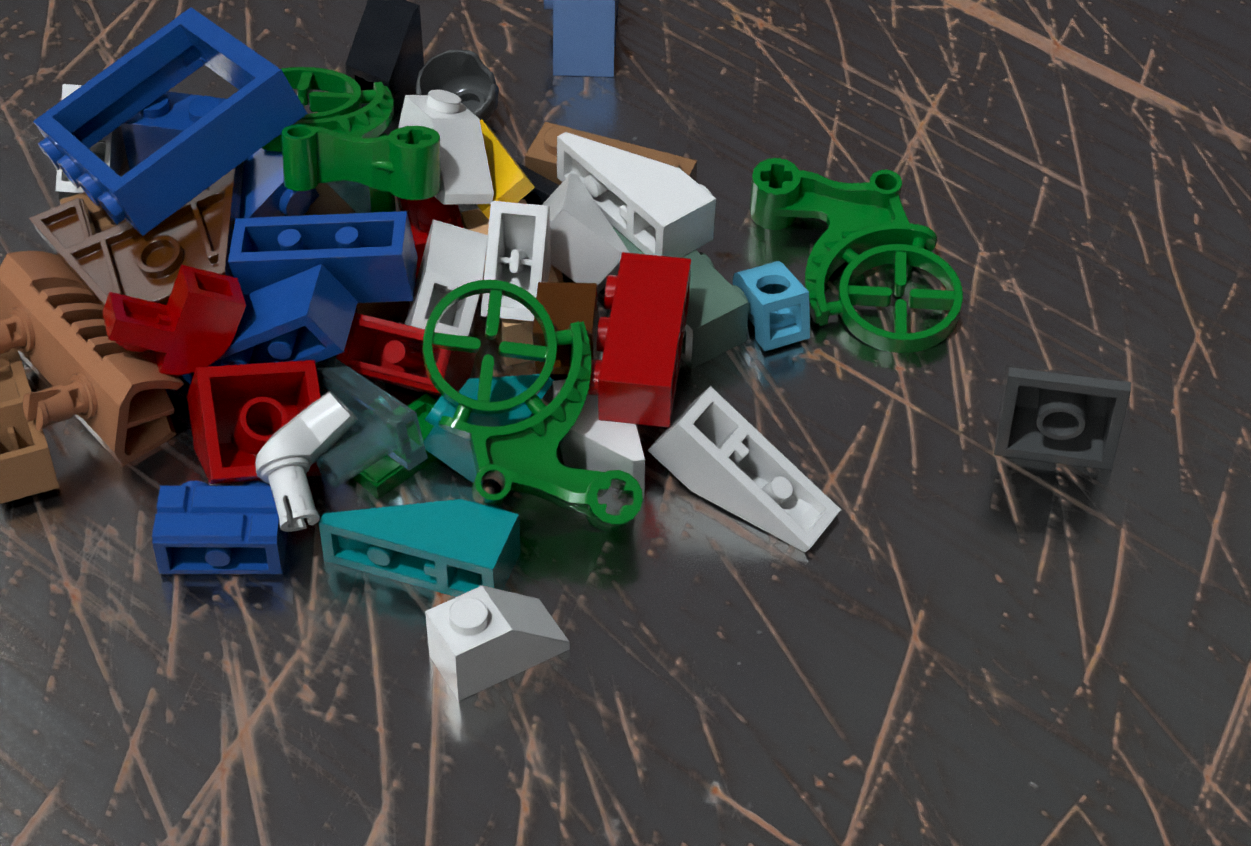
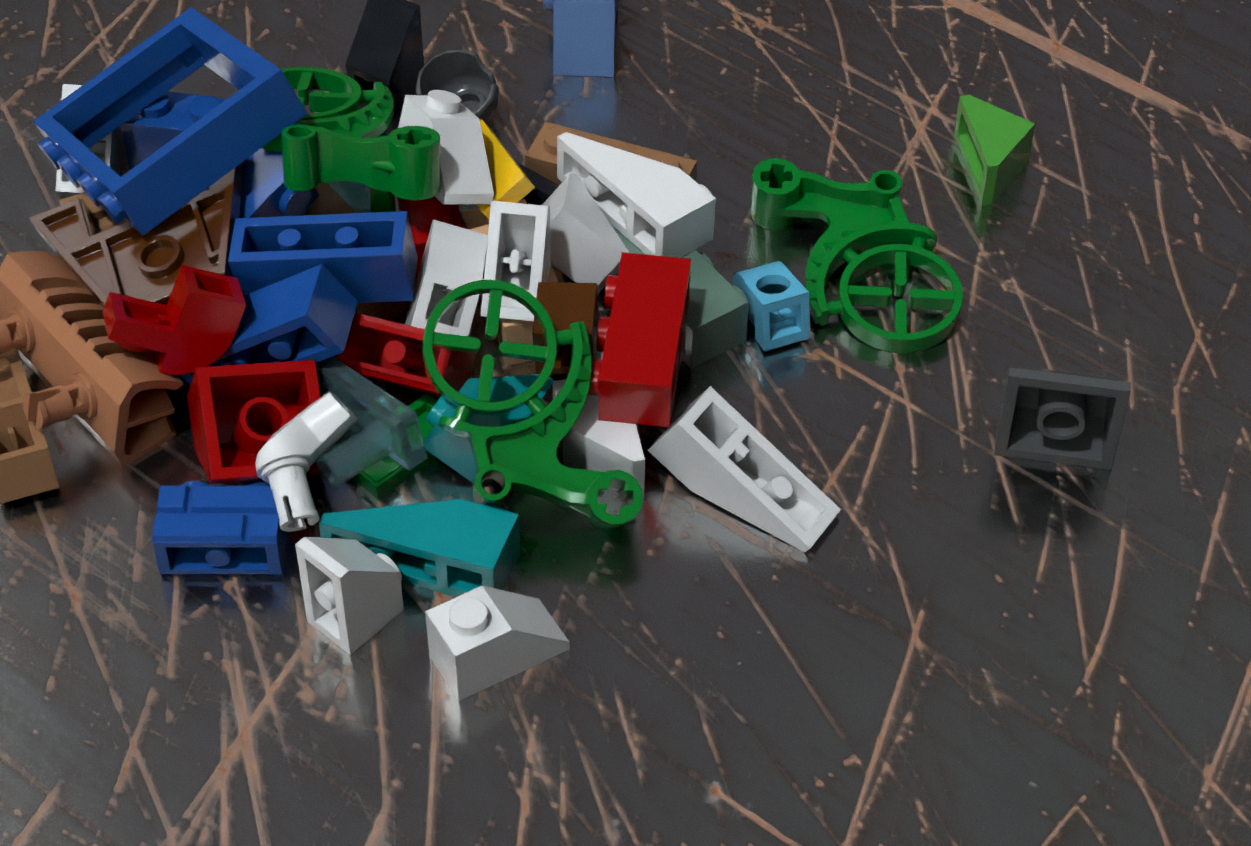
none -> white slope [295,537,404,655]
none -> bright green slope [954,95,1035,206]

